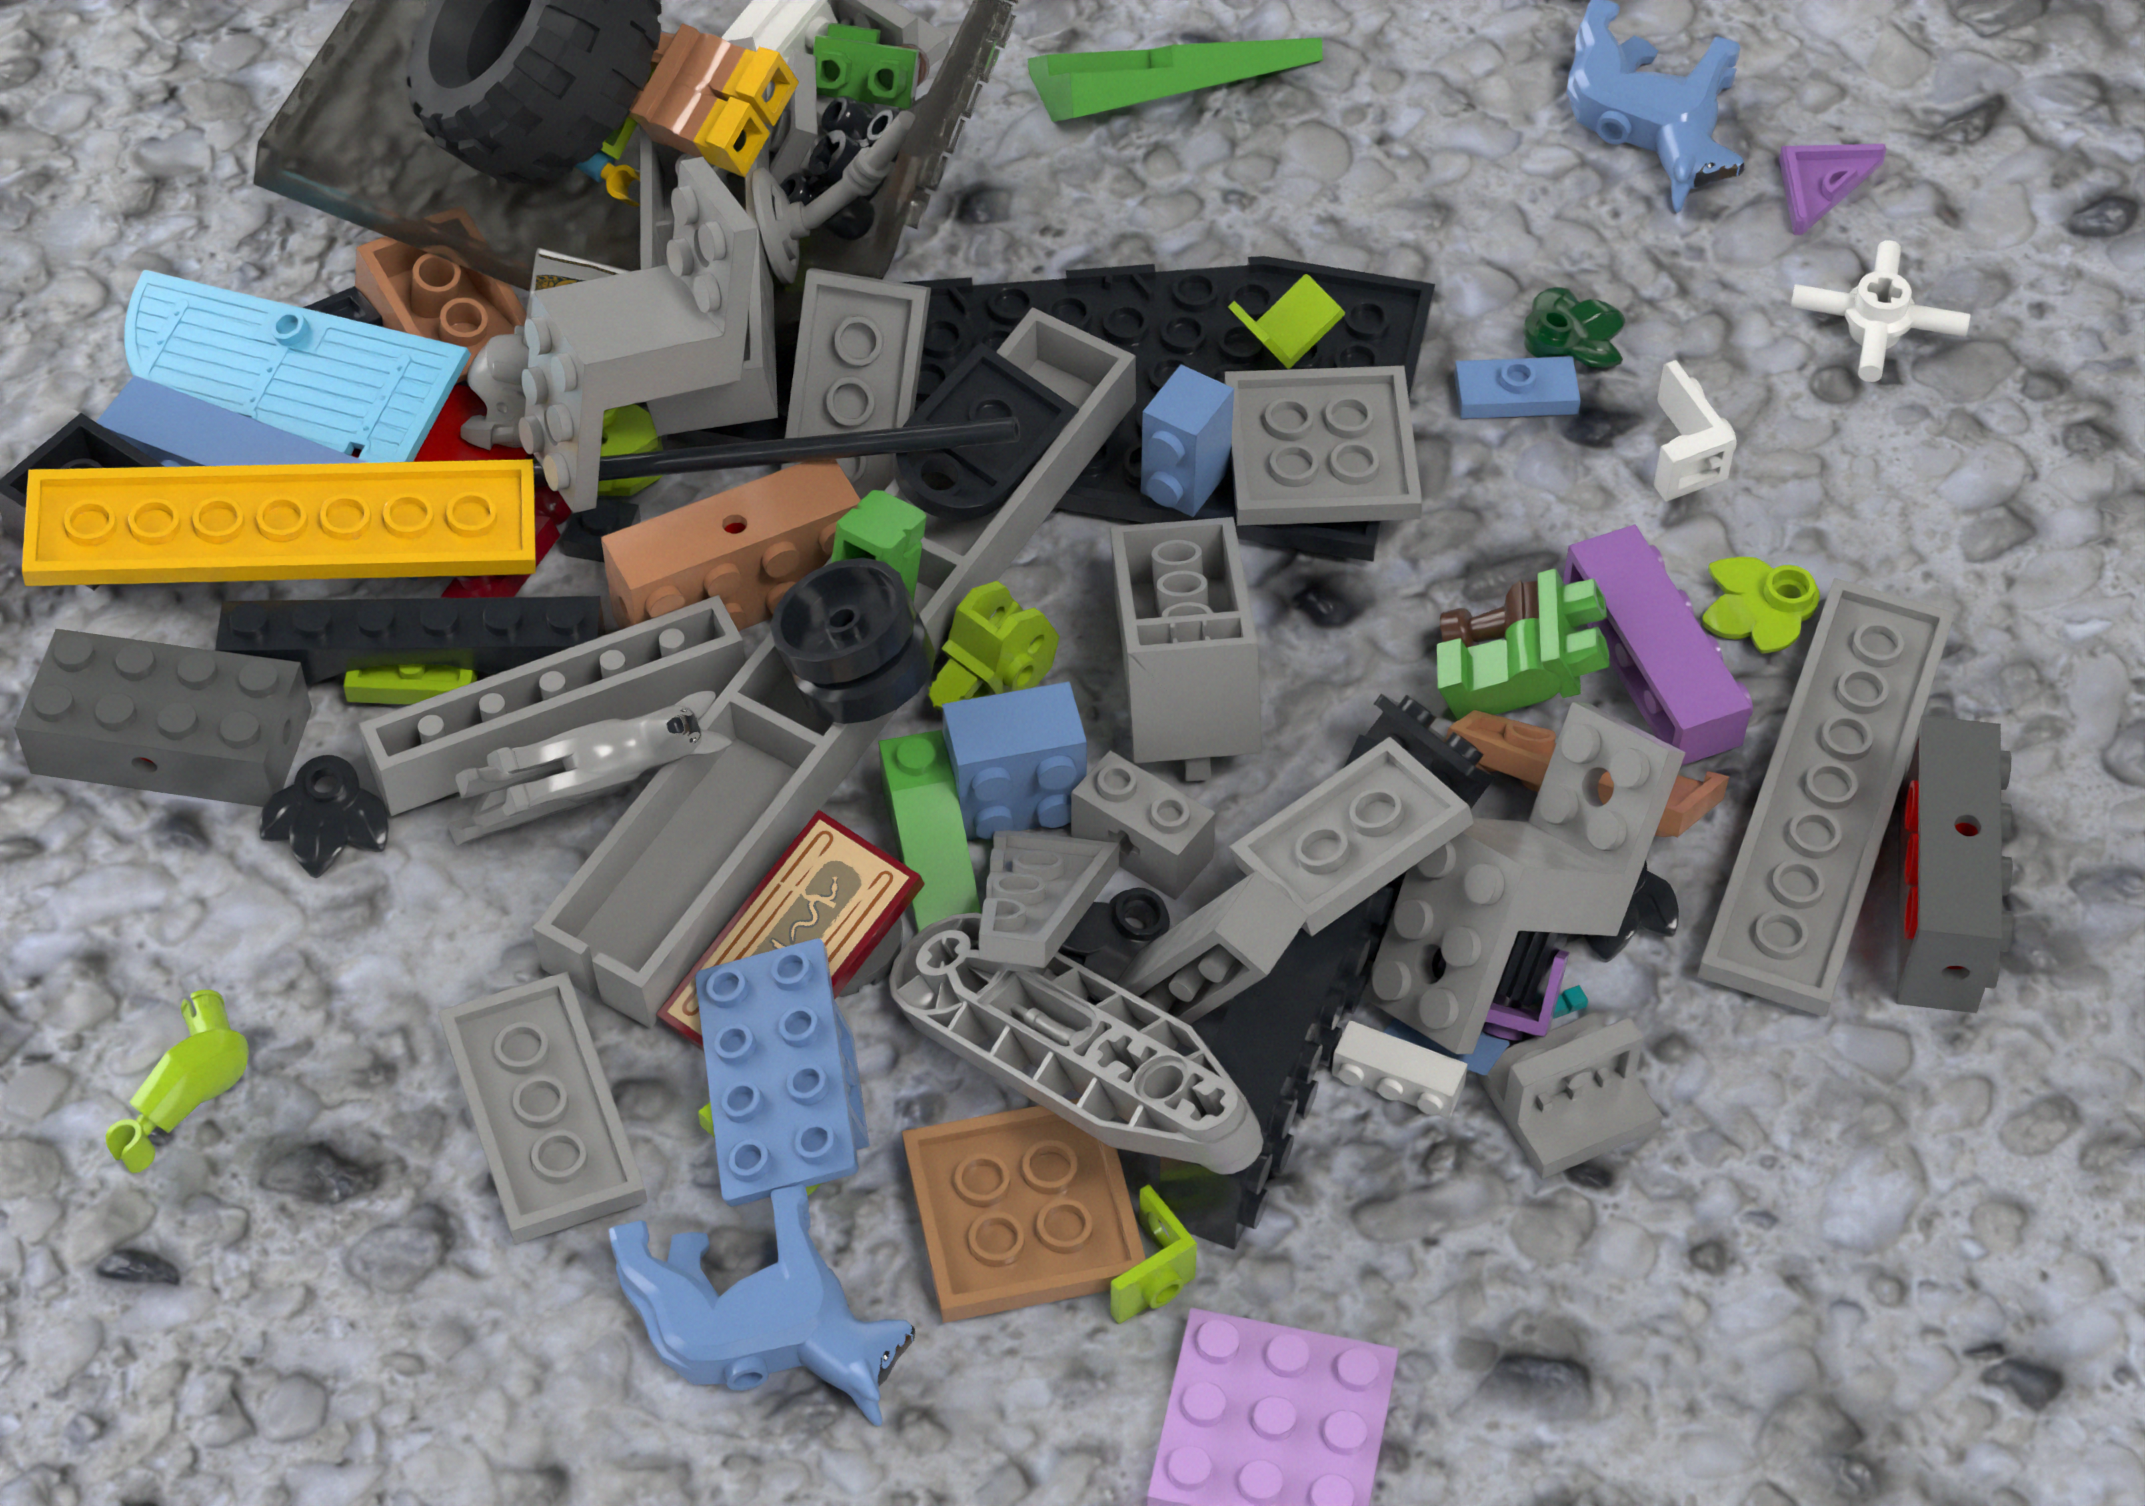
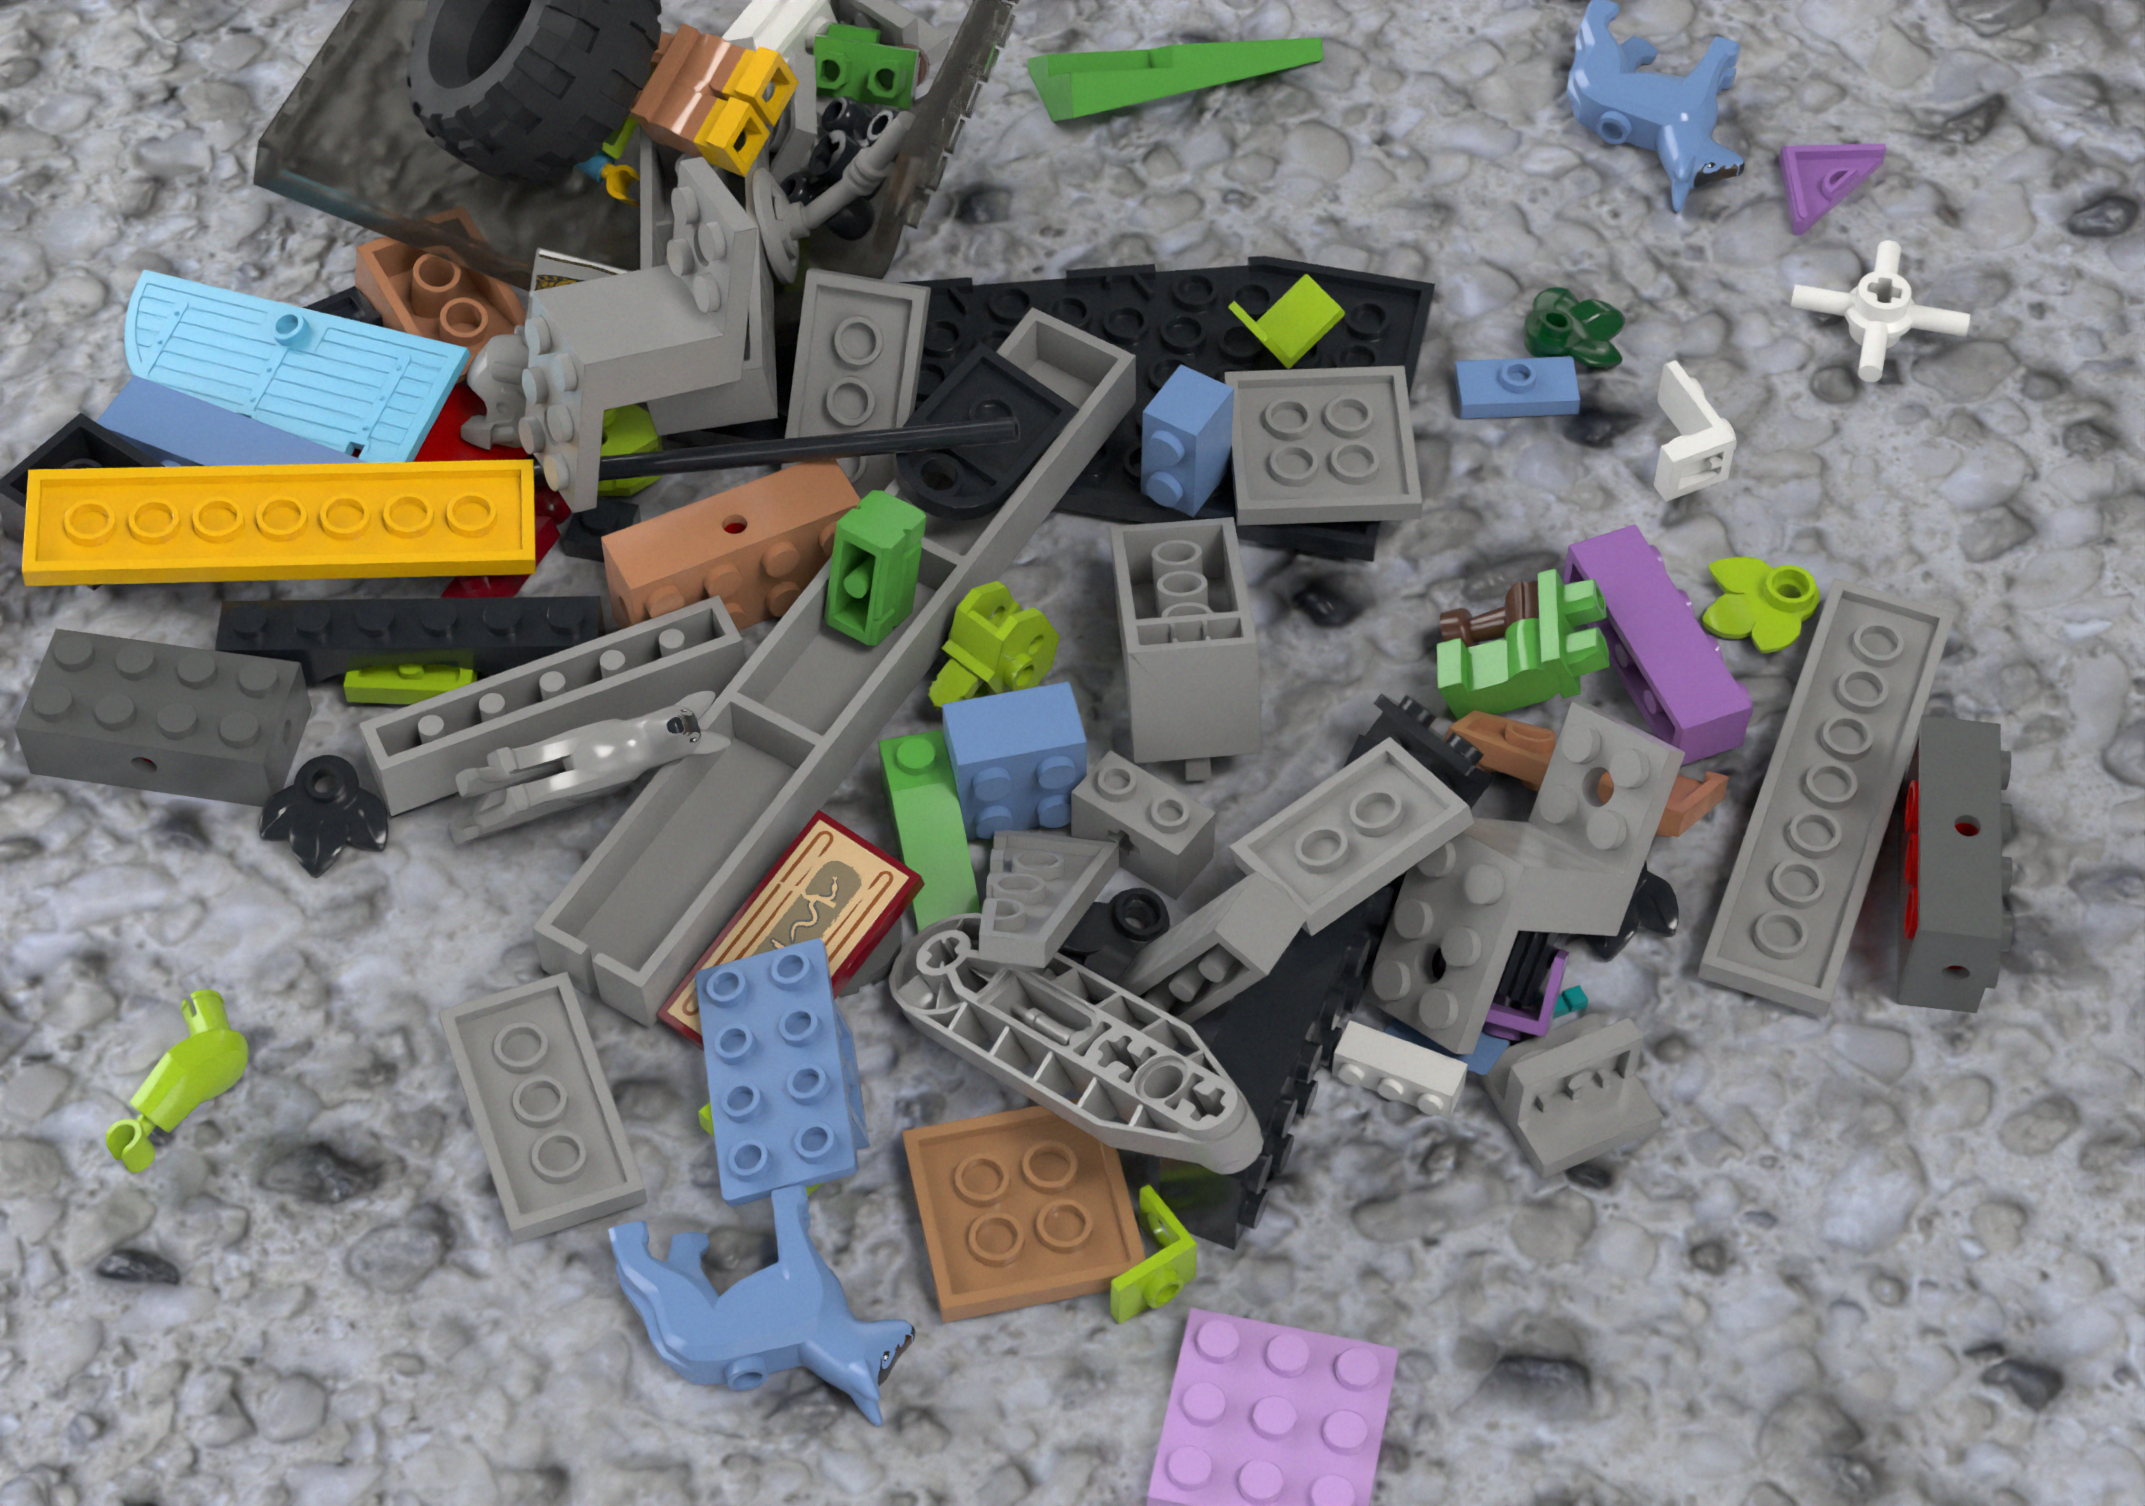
black wheel [770,558,936,724] -> none

